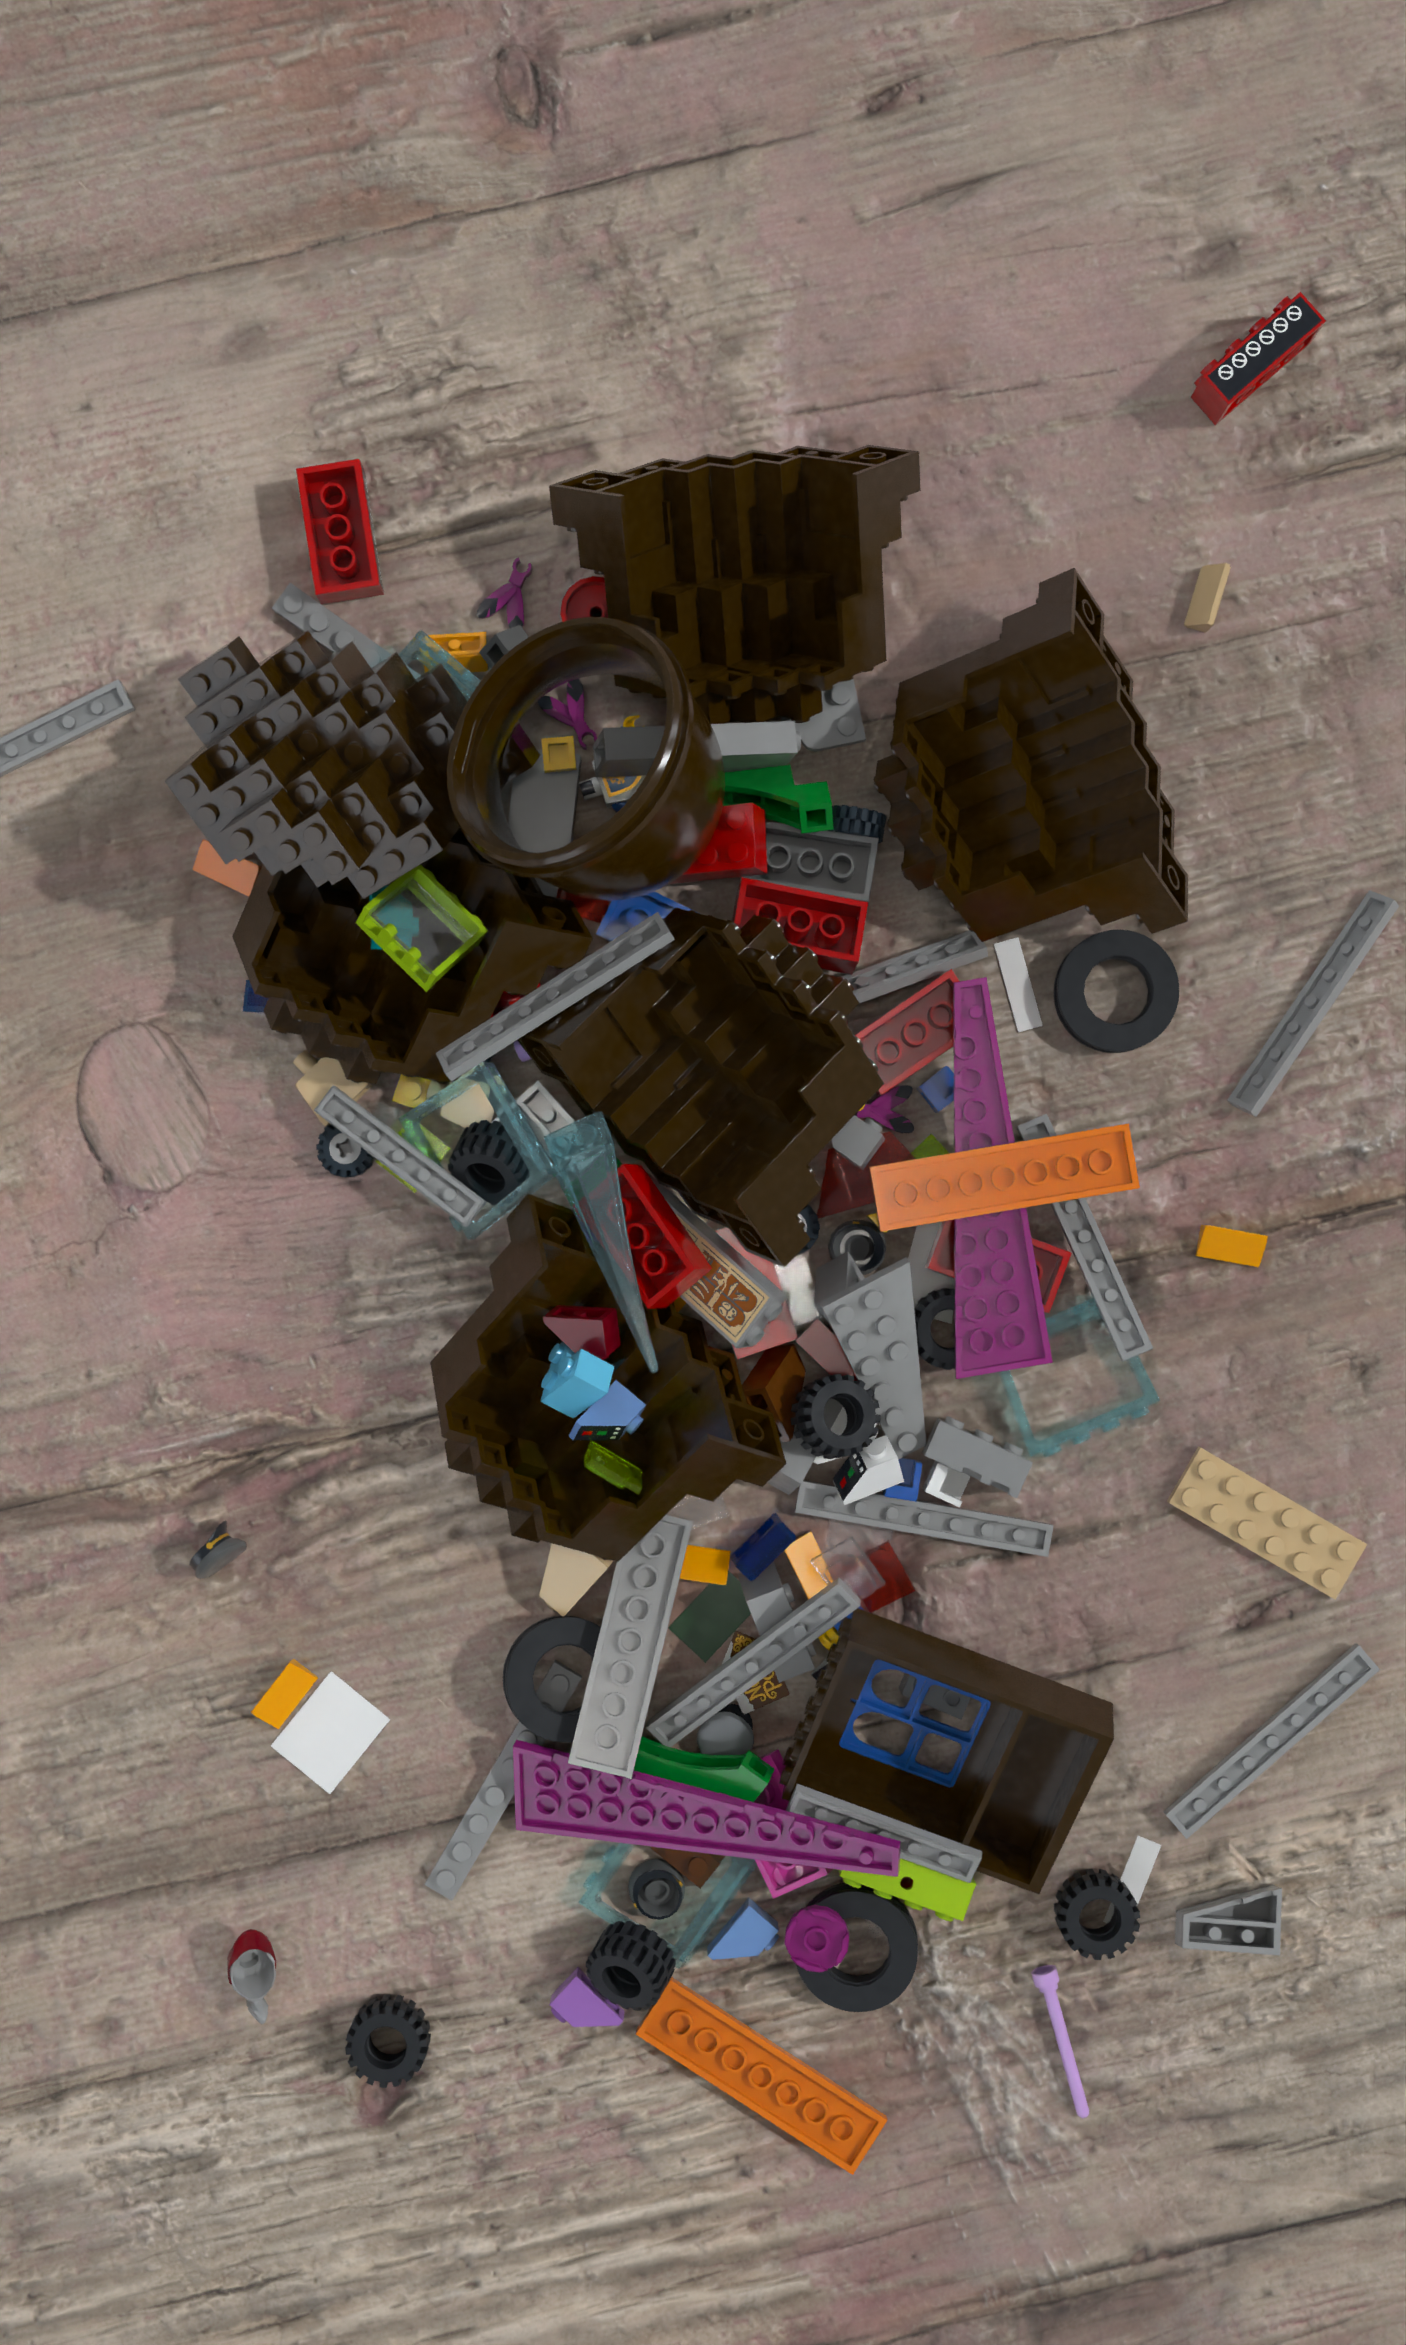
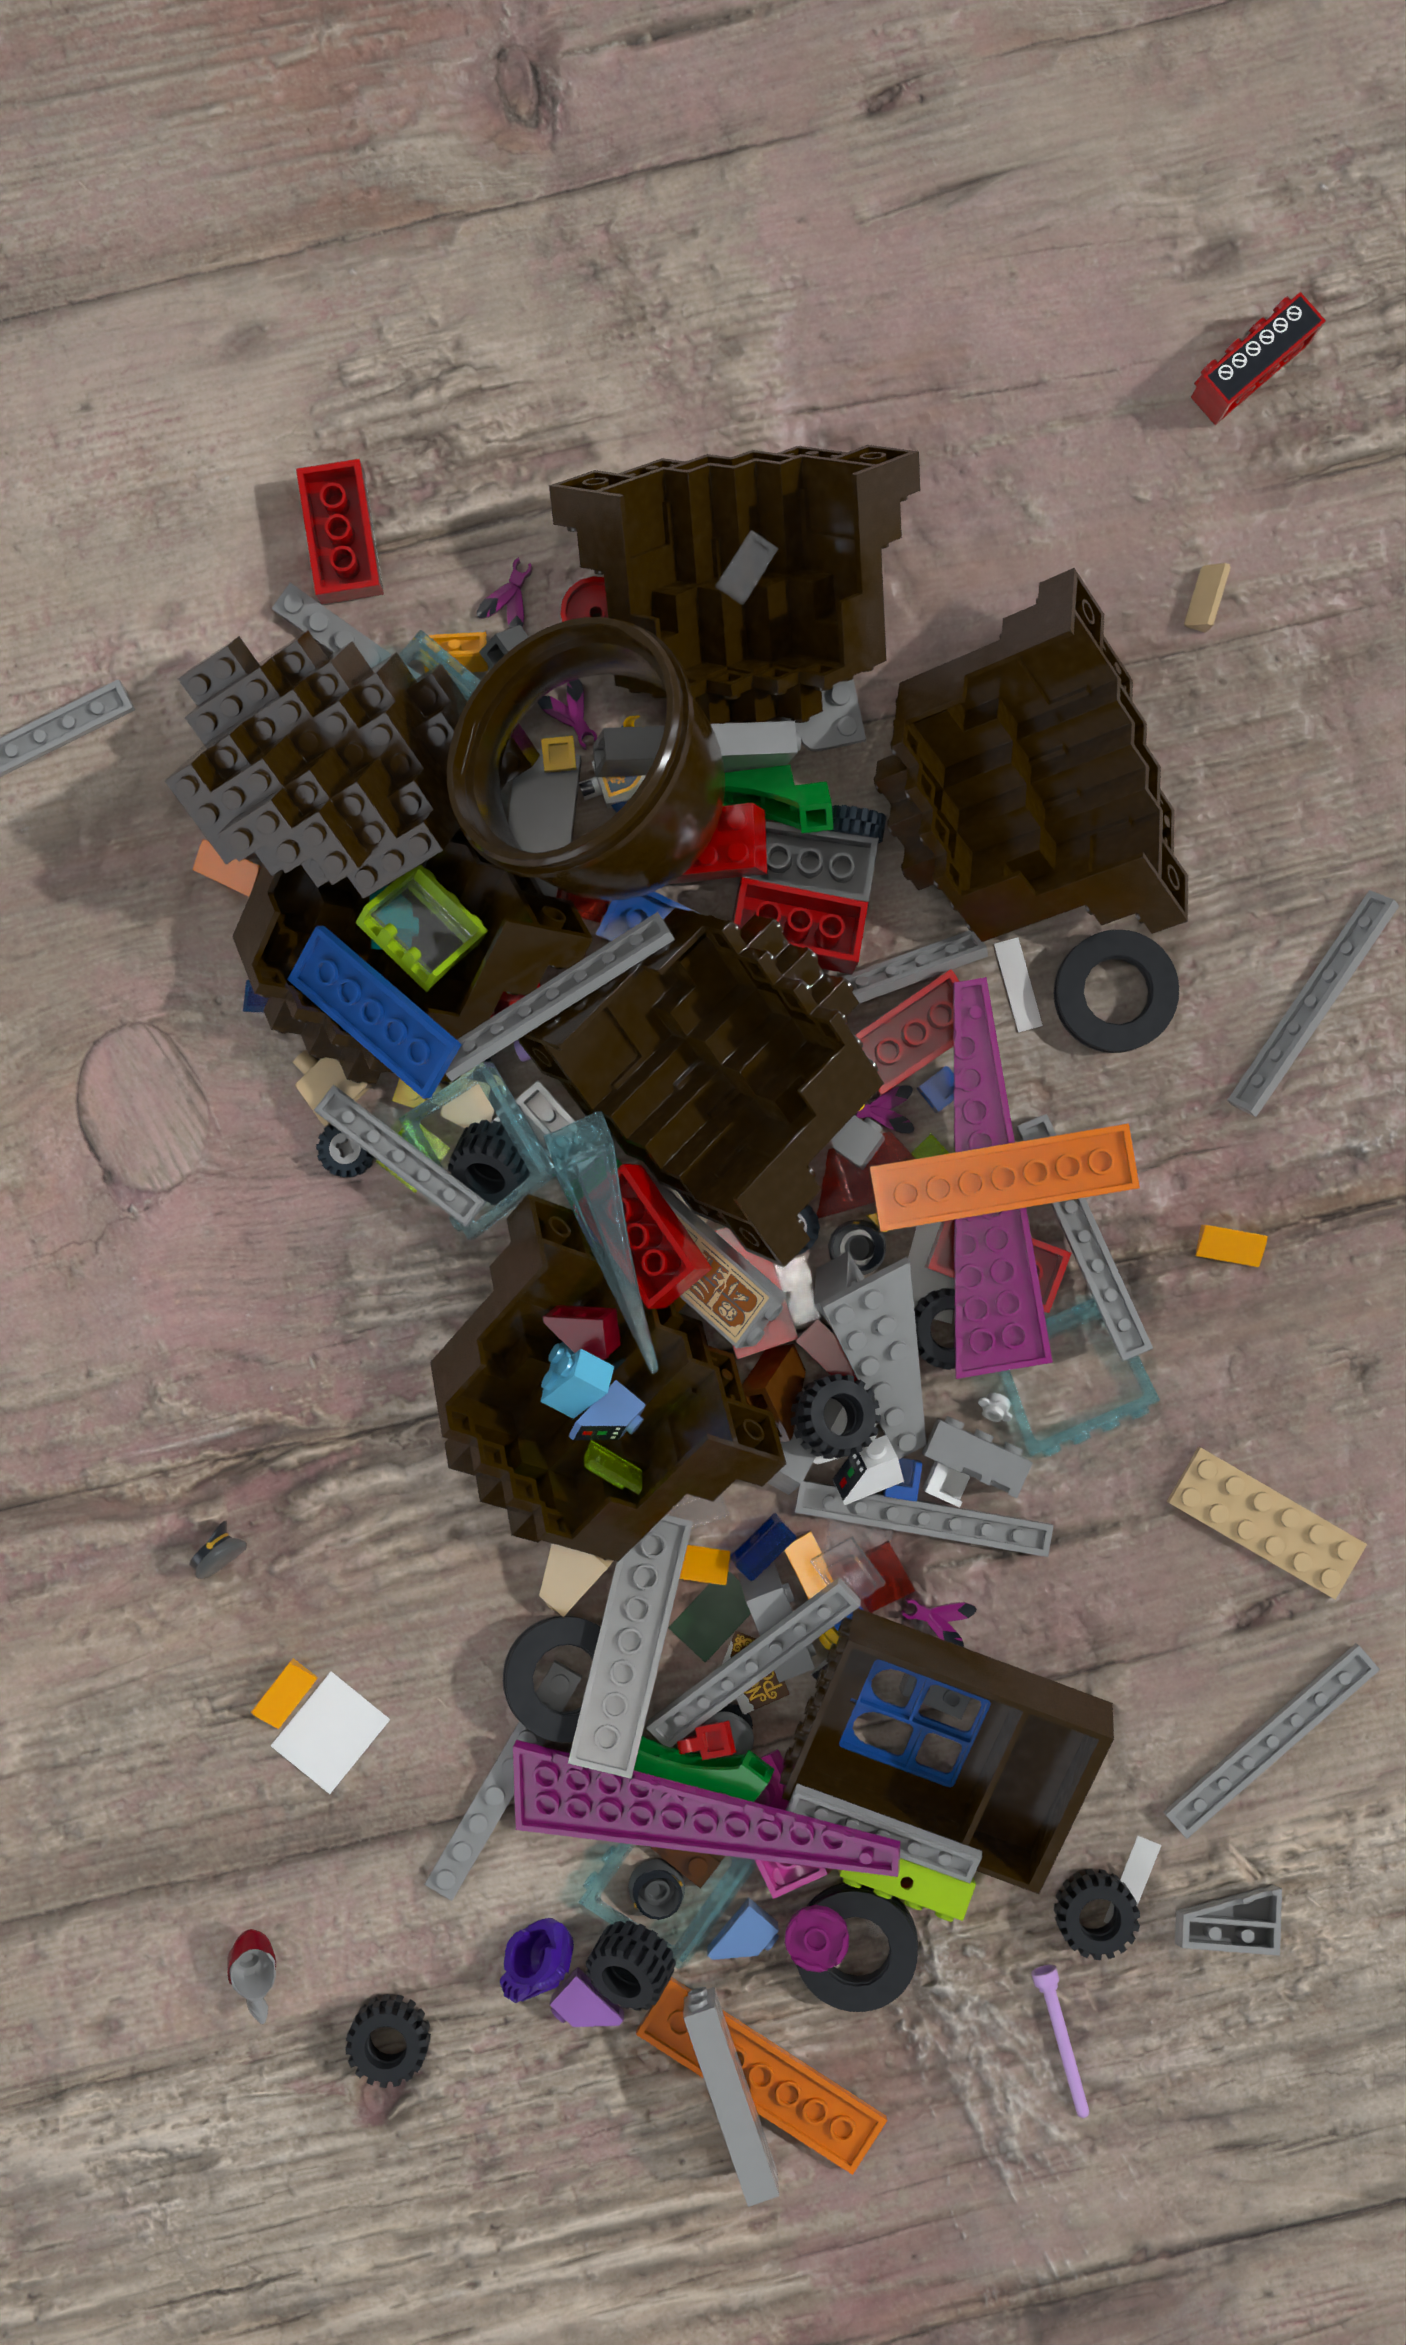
none -> blue plate [287,926,462,1099]
none -> dark purple helmet [500,1918,574,2003]
none -> red plate [677,1720,736,1760]
none -> light grey brick [683,1987,780,2207]
none -> clear tile [715,530,778,605]
none -> magenta piece [901,1598,977,1647]
none -> white plate [978,1393,1013,1422]

